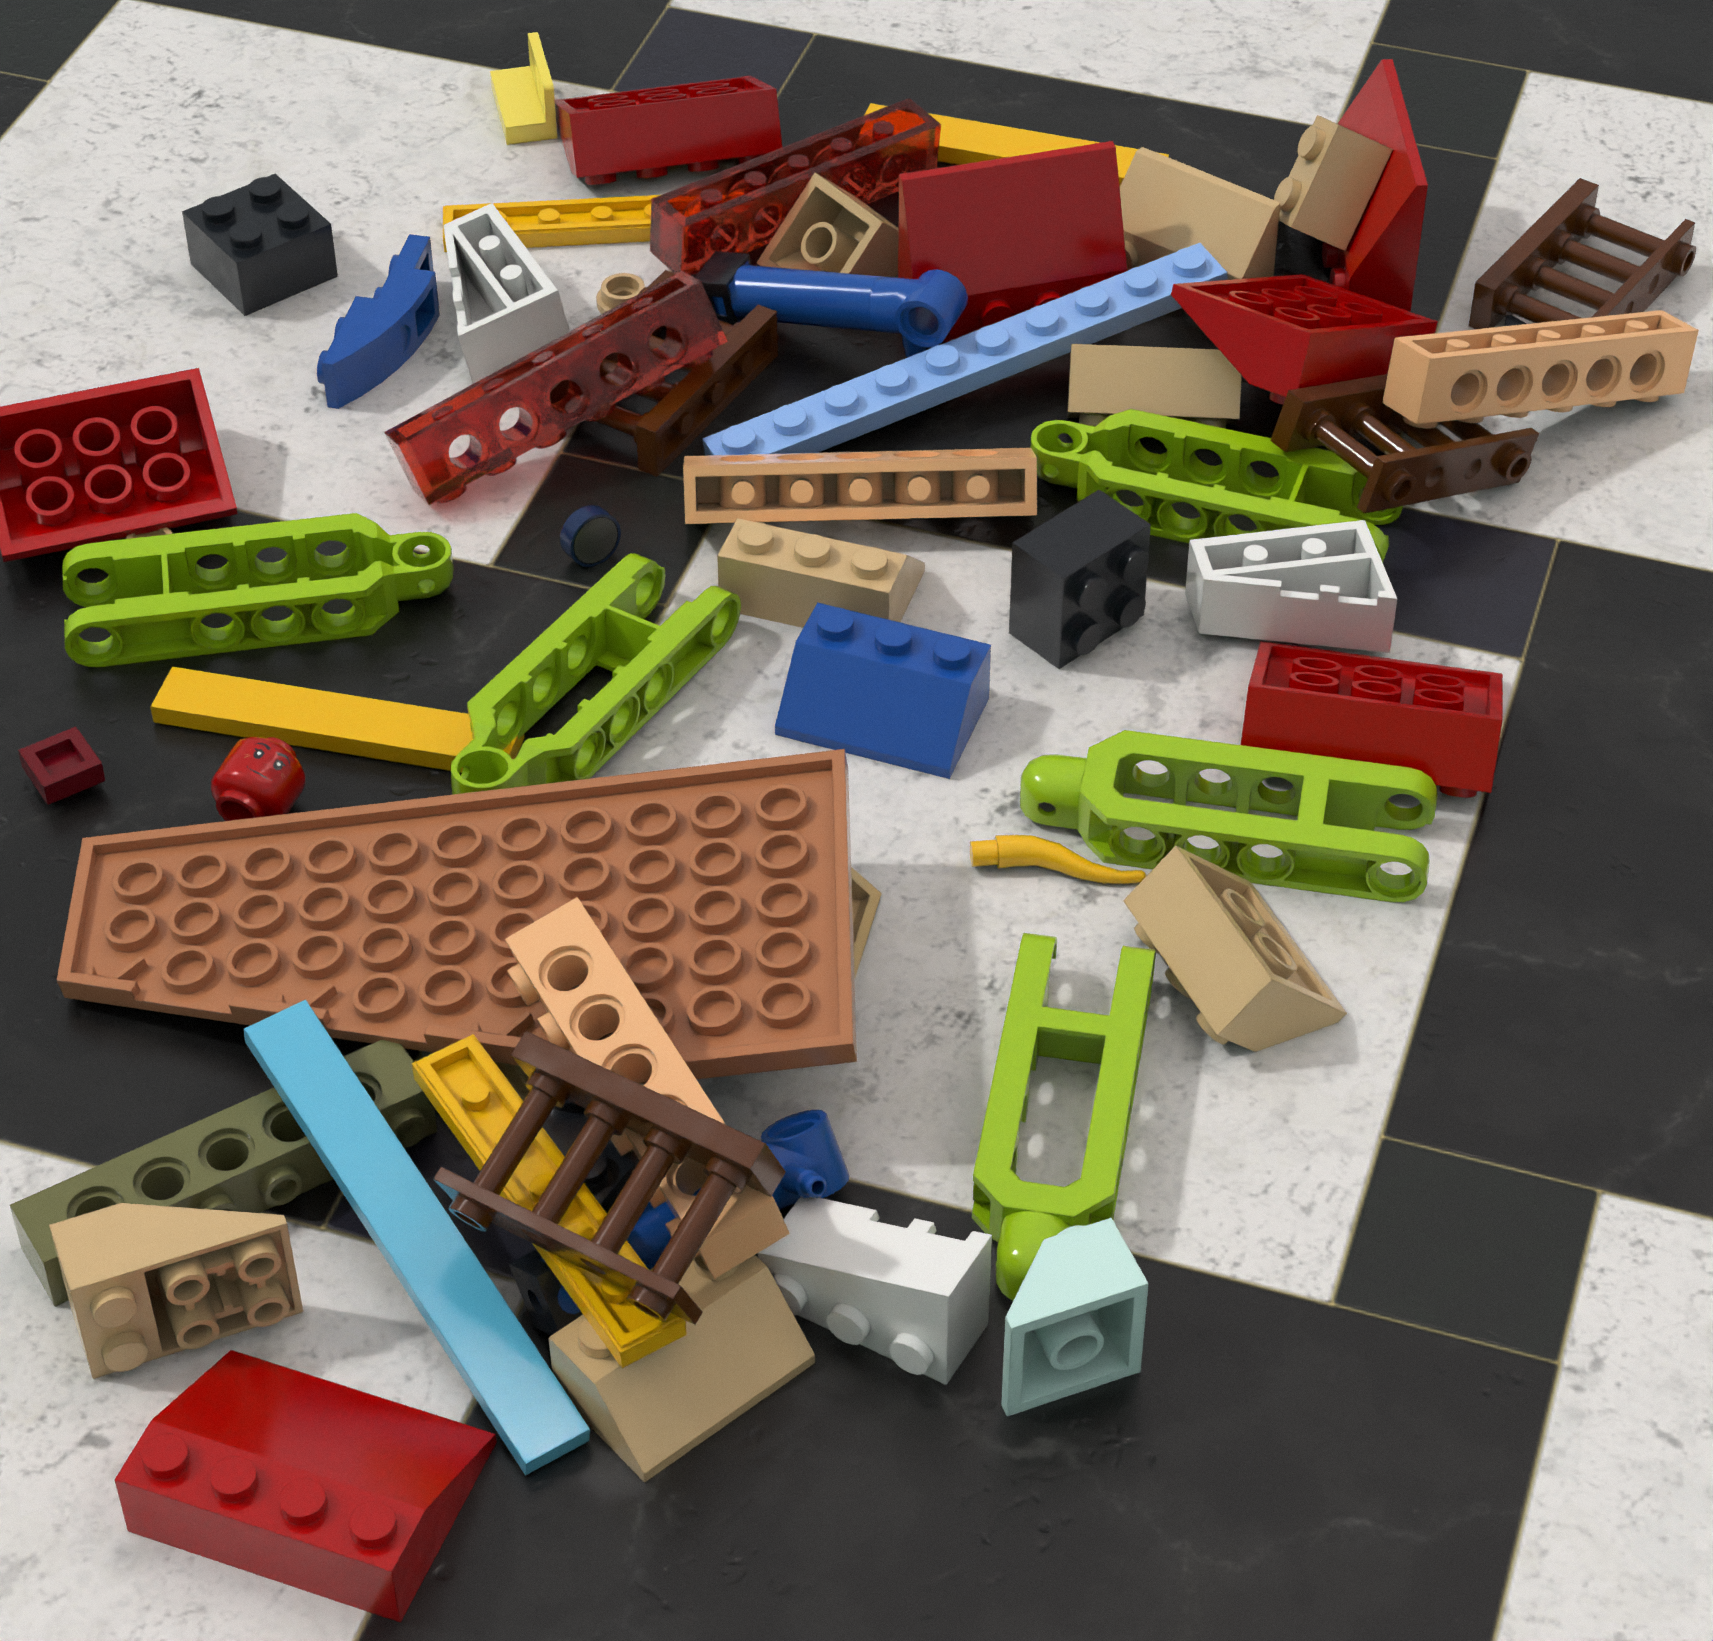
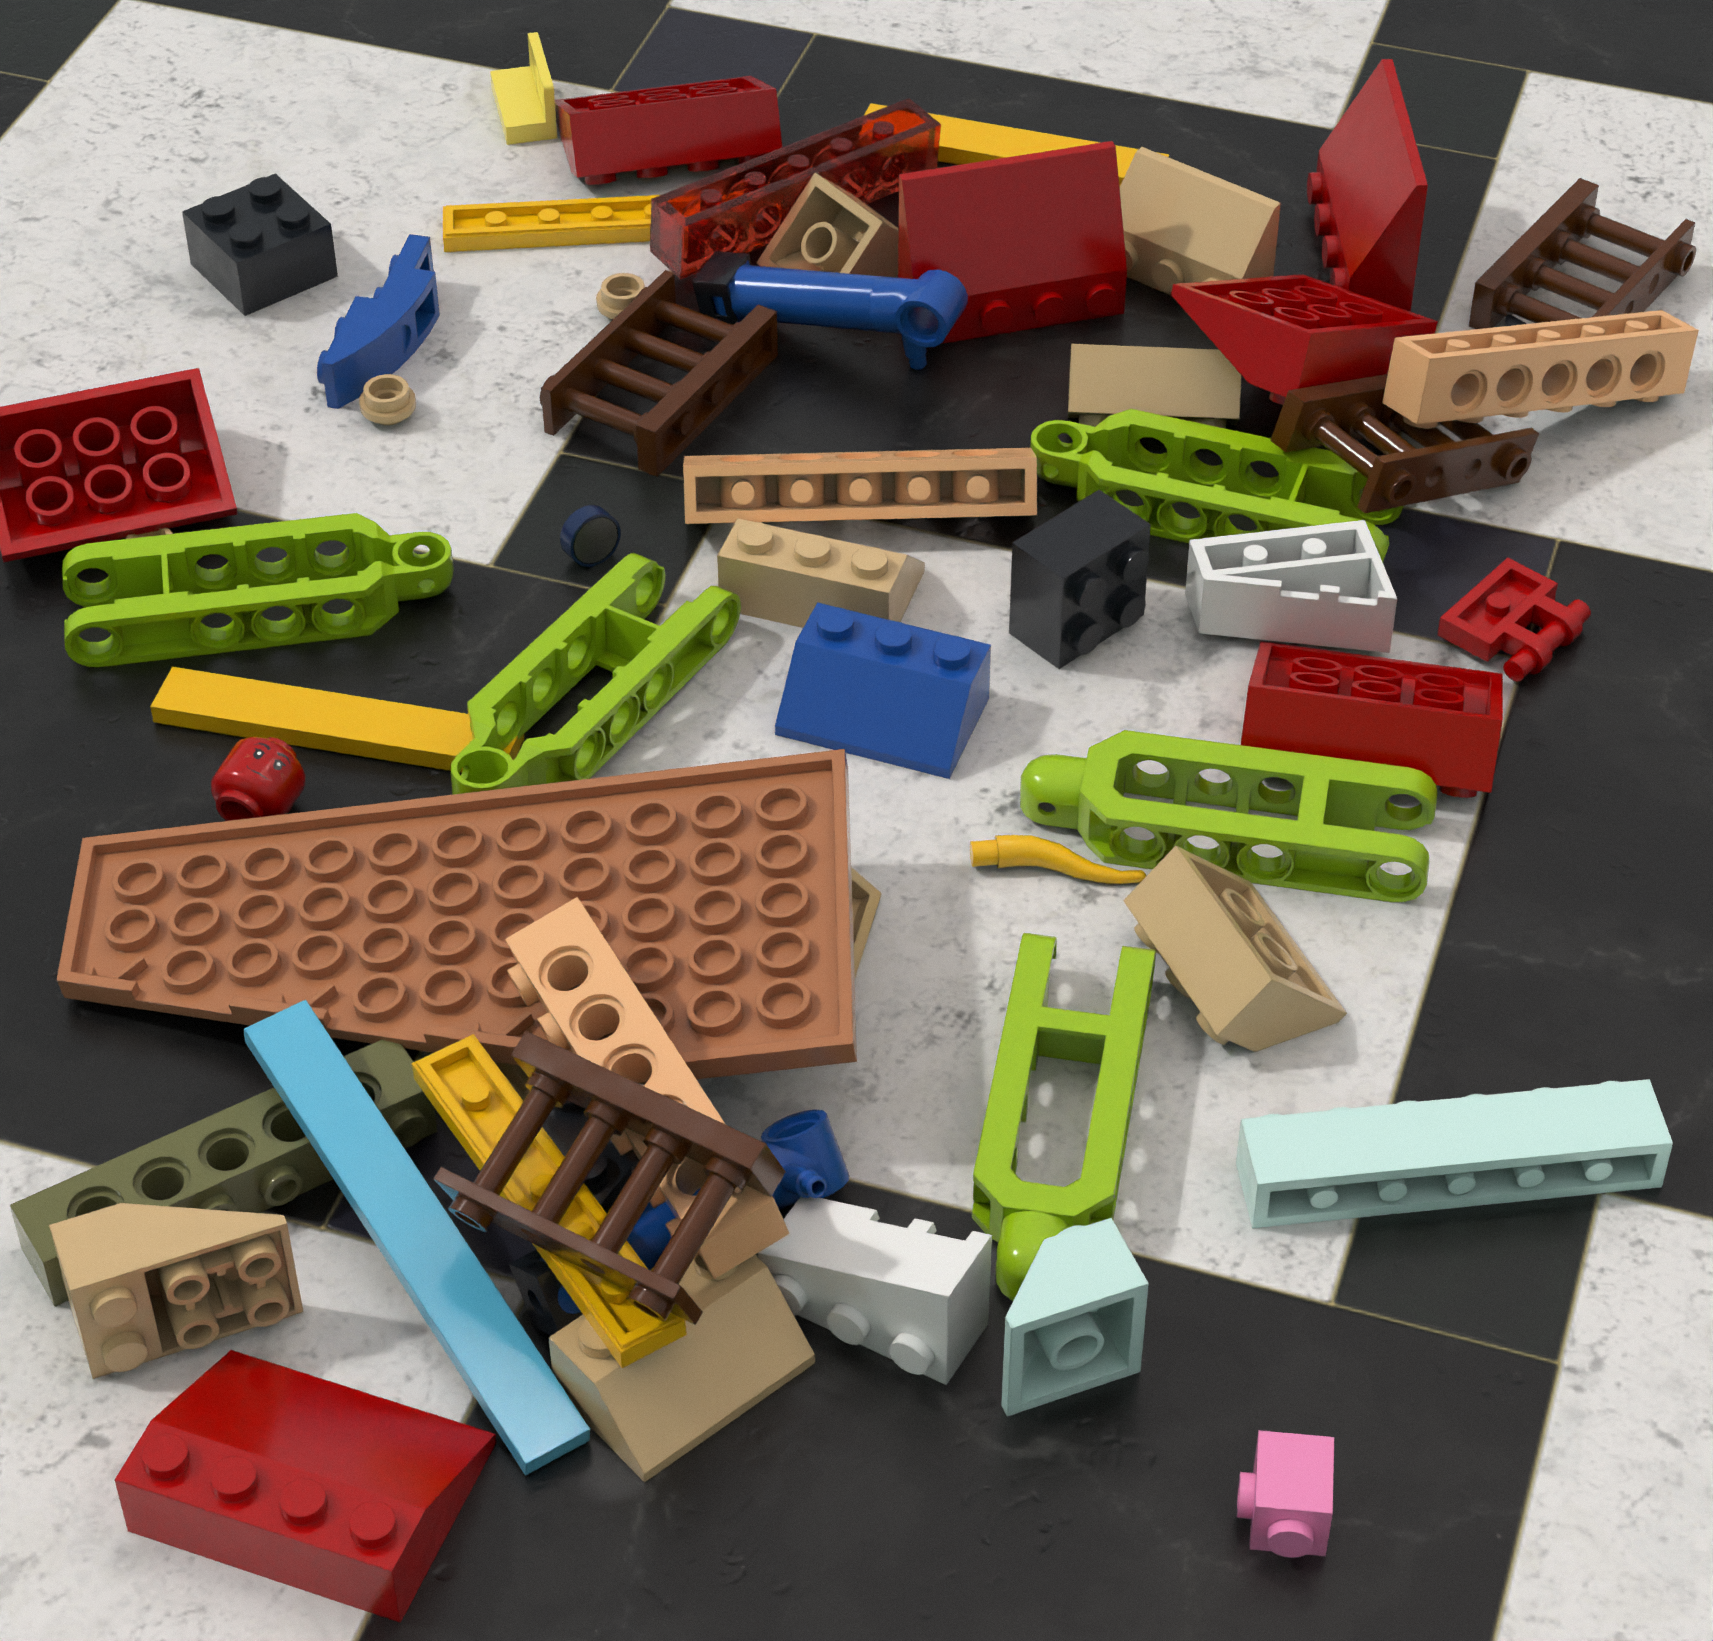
dark red plate [18,727,106,805] -> none
clear red brick [384,271,728,505] -> none
white wedge [443,203,572,386] -> none
light blue plate [702,243,1228,456] -> none
tan slope [1274,115,1393,251] -> none
none -> tan plate [359,374,416,425]
none -> light aqua brick [1236,1079,1673,1228]
none -> bright pink brick [1237,1430,1334,1558]
none -> red plate [1437,558,1591,682]

